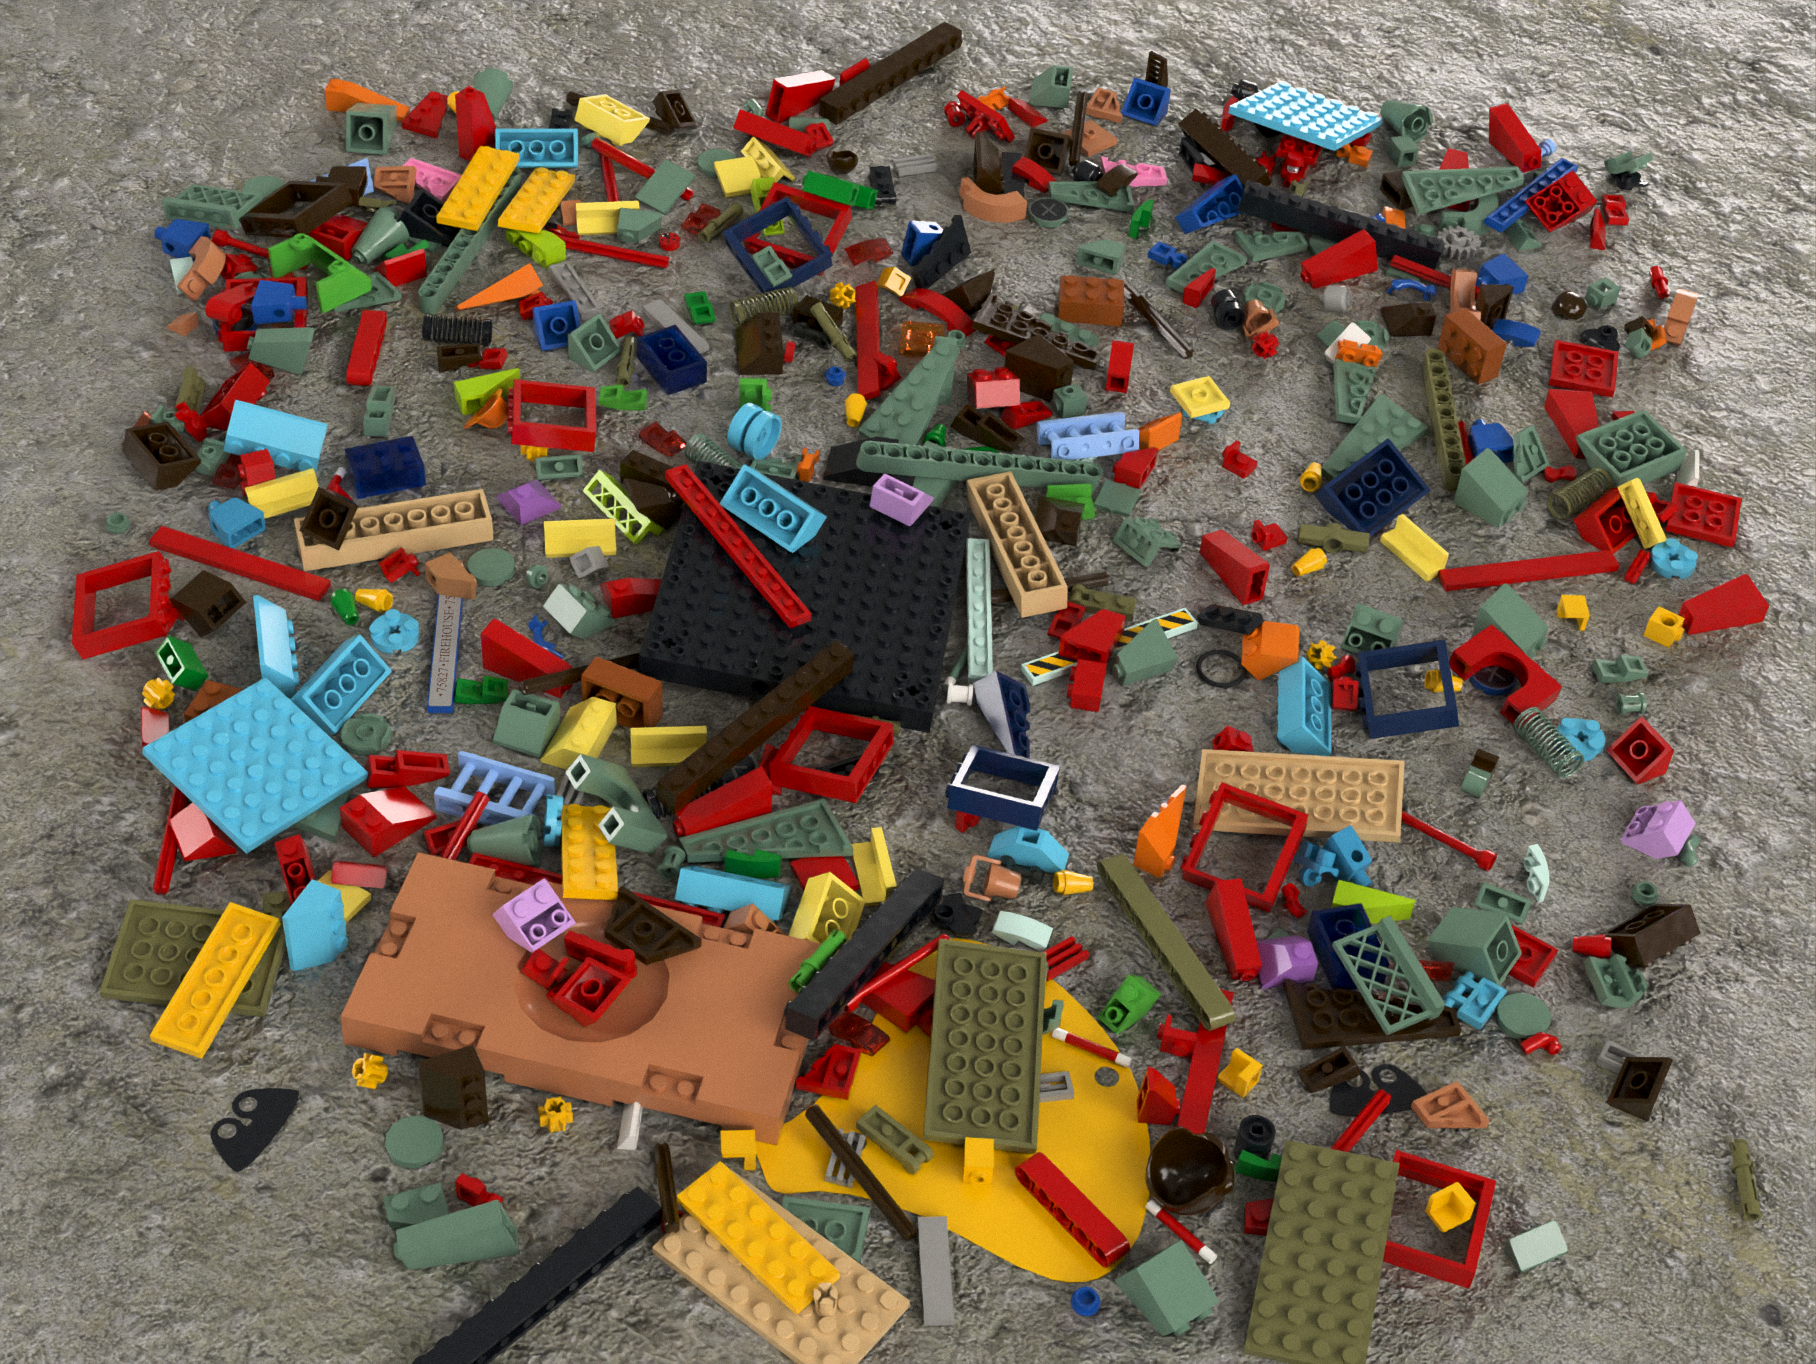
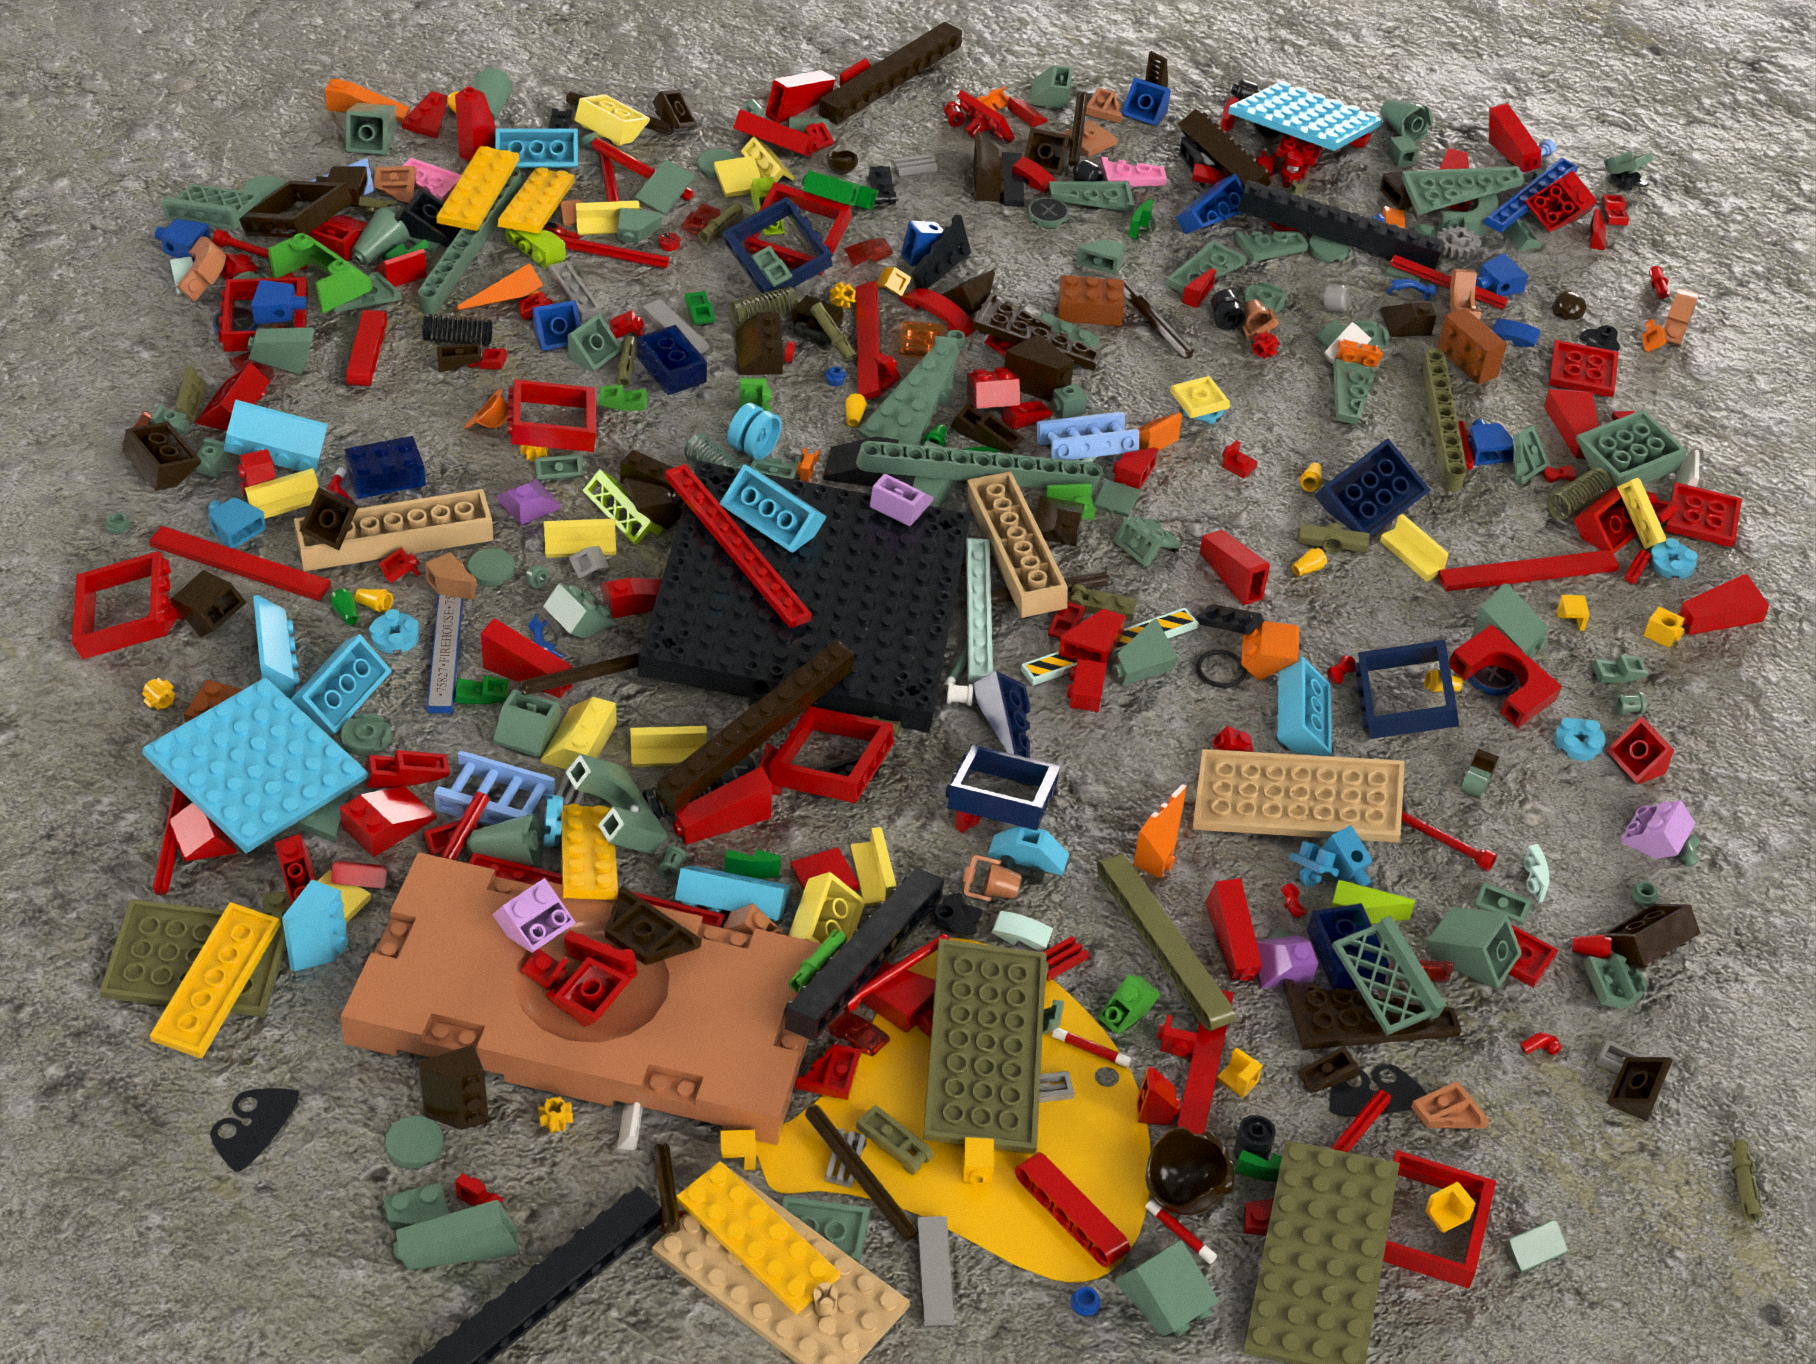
slope [141,706,170,747] -> none
green brick [155,636,208,691] -> none
nougat slope [167,313,199,337] -> none
red plate [174,402,208,442] -> none
red door [205,283,257,325] -> none
clear red slope [211,453,244,489] -> none
yellow gear [352,1053,388,1089] -> none
sand green slope [363,385,396,437] -> none
lime slope [454,368,520,416] -> none
dark orange brick [581,656,663,728] -> none
clear red slope [639,421,687,457] -> none
sand green wing [679,798,853,862] -> none
nougat arch [959,177,1027,223] -> none
yellow cone [1053,870,1093,896] -> none
dark brown slope [1095,164,1138,197] -> none
red slope [1105,340,1134,393] -> none
blue plate [1148,241,1187,269] -> none
red window [1180,782,1309,913] -> none
red bracket [1251,519,1288,551] -> none
red slope [1300,229,1378,289] -> none
yellow gear [1305,640,1337,671] -> none
sand green wing [1322,394,1429,481] -> none
red bracket [1331,677,1359,712] -> none
orange plate [1336,143,1373,168] -> none
sand green slope [1341,603,1405,654] -> none
medium azure plate [1443,971,1507,1030] -> none
sand green slope [1453,448,1528,528] -> none
dark brown slope [1476,284,1514,330] -> none
sand green tile [1496,993,1551,1040] -> none
sand green piece [1513,707,1584,778] -> none
sand green brick [1585,277,1621,309] -> none
sand green leg [1624,316,1653,359] -> none

